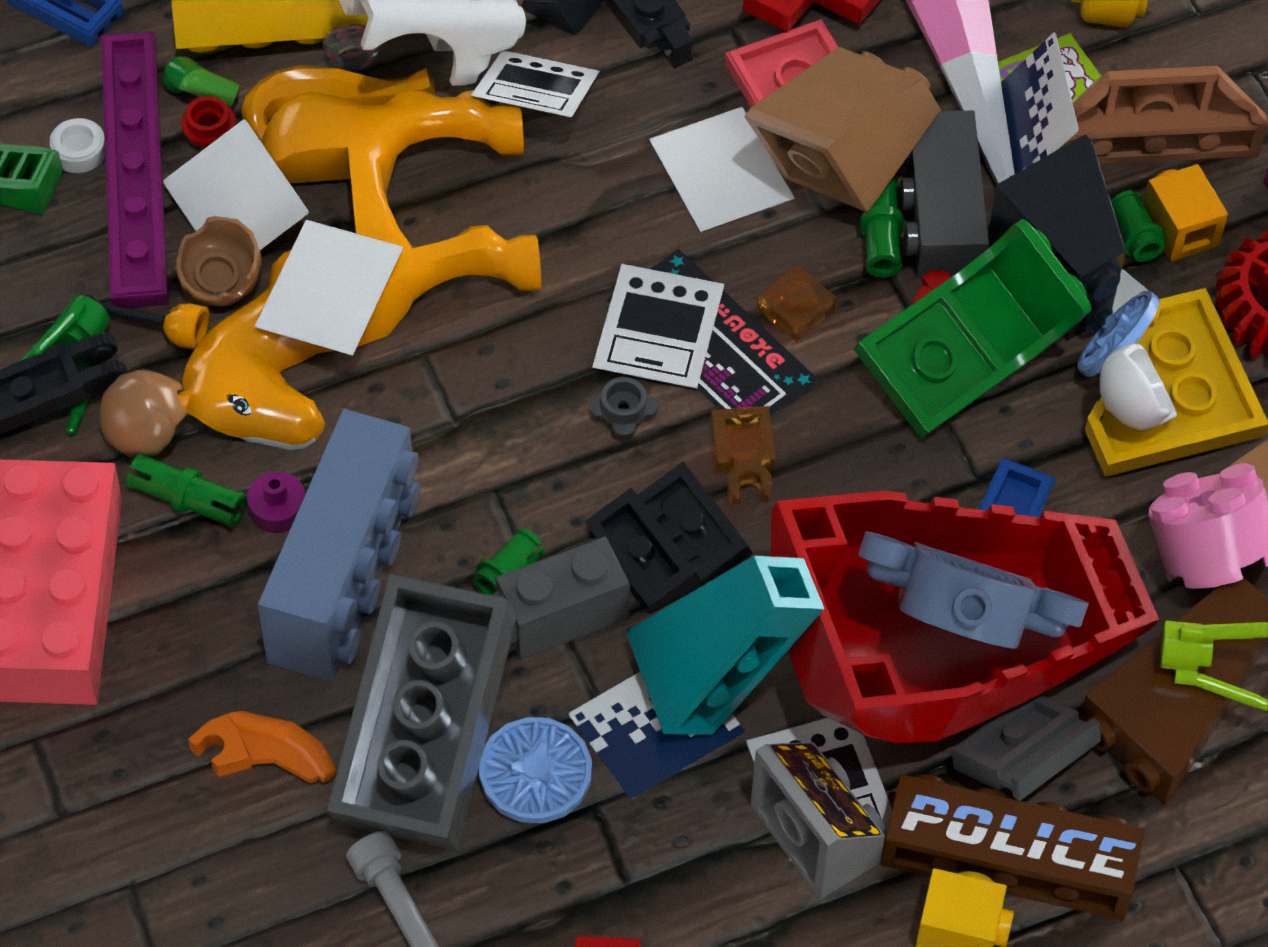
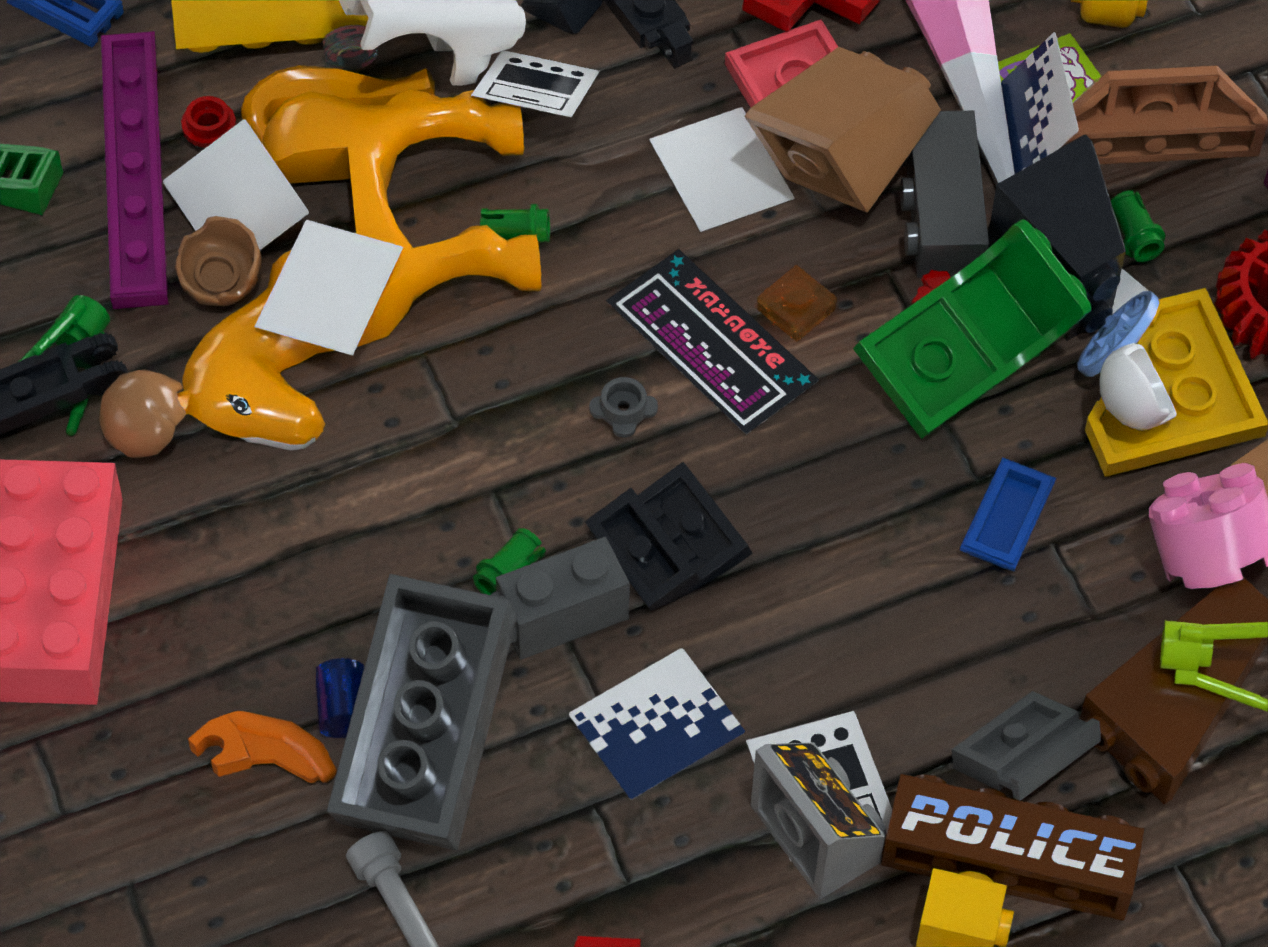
white tile [50,118,105,173] -> none
light orange hinge [84,294,210,350] -> none
green pin [126,454,247,529] -> none
bright green arm [163,56,239,108] -> none
magenta tile [247,471,305,533] -> none
sand blue brick [258,408,421,683] -> none
light blue wheel [479,717,592,823] -> none
white sticker [592,264,725,389] -> none
teal slope [627,556,824,735] -> none
clear orange plate [711,406,775,505] -> none
red windscreen [770,491,1159,743] -> none
sand blue piece [858,531,1089,649] -> none
green pin [860,175,904,278] -> none
light orange brick [1143,164,1228,262] -> none
none -> clear blue piece [316,658,365,738]
none -> green pin [480,204,550,245]

